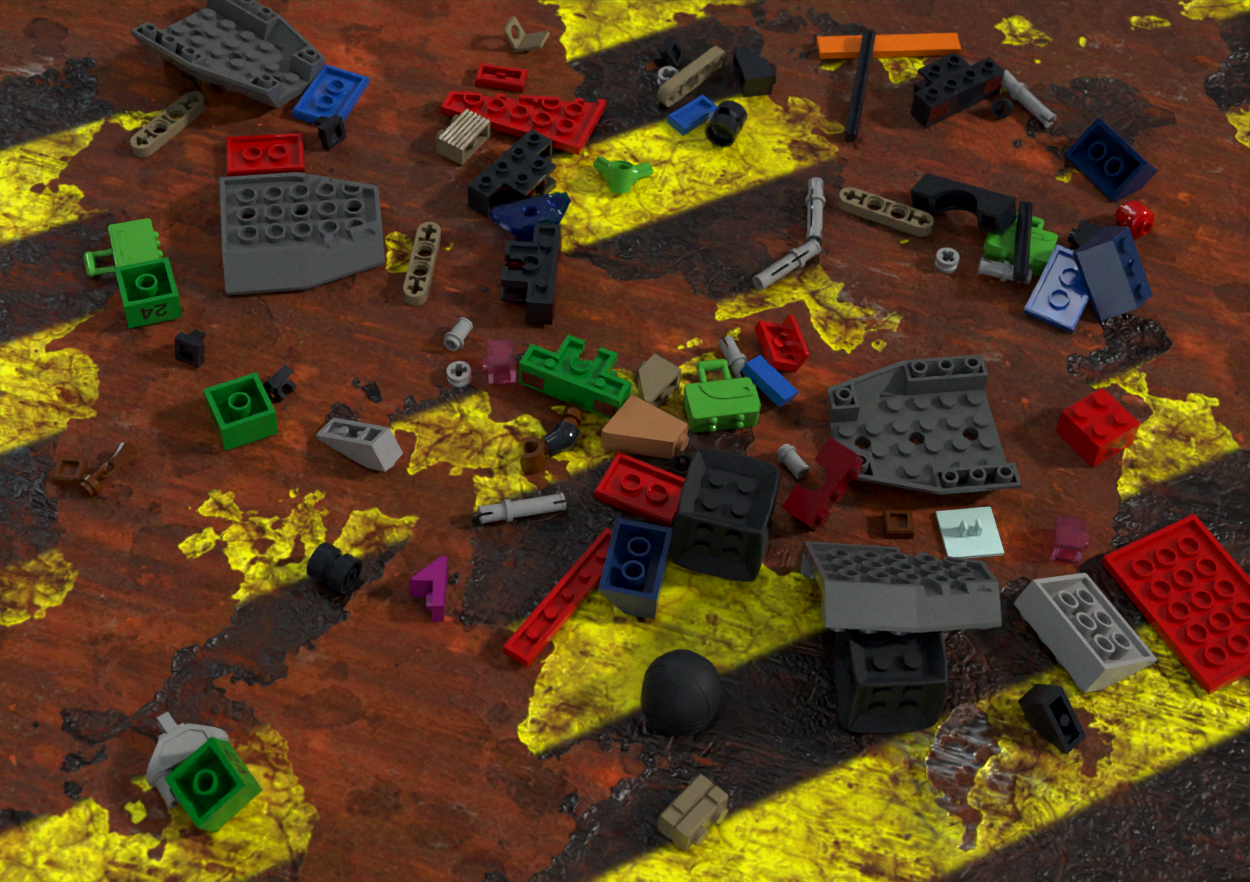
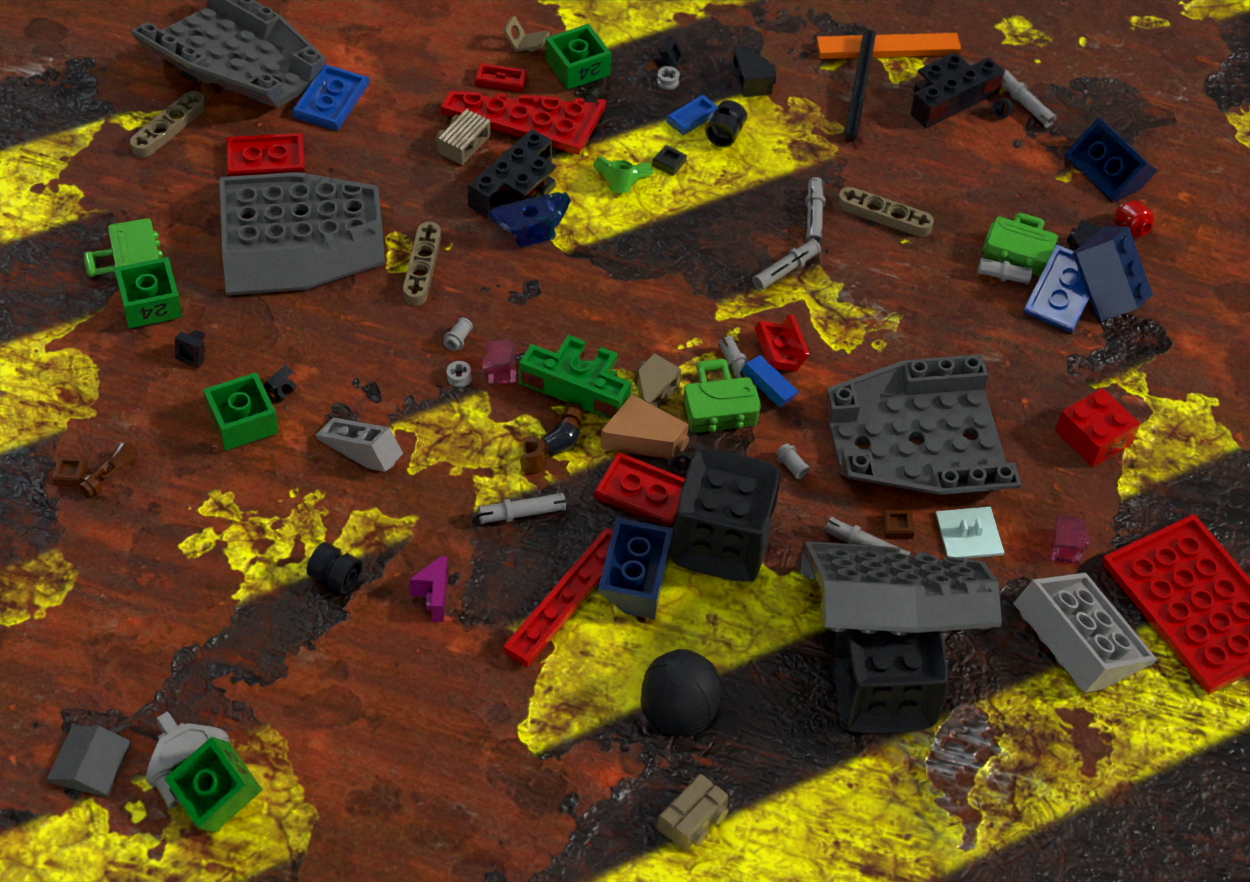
black tile [314,114,347,150] -> none
black piece [501,223,562,325] -> none
dark tan beam [656,46,728,107] -> none
dark red arch [781,437,864,531] -> none
black arch [910,173,1017,236] -> none
light grey bush [934,247,960,273] -> none
black axle [1013,200,1033,283] -> none
black slope [1018,683,1086,754] -> none
none -> dark grey slope [47,726,131,797]
none -> green brick [545,24,612,90]
none -> pearl dark grey tile [652,145,687,176]
none -> light grey pin [824,516,910,555]

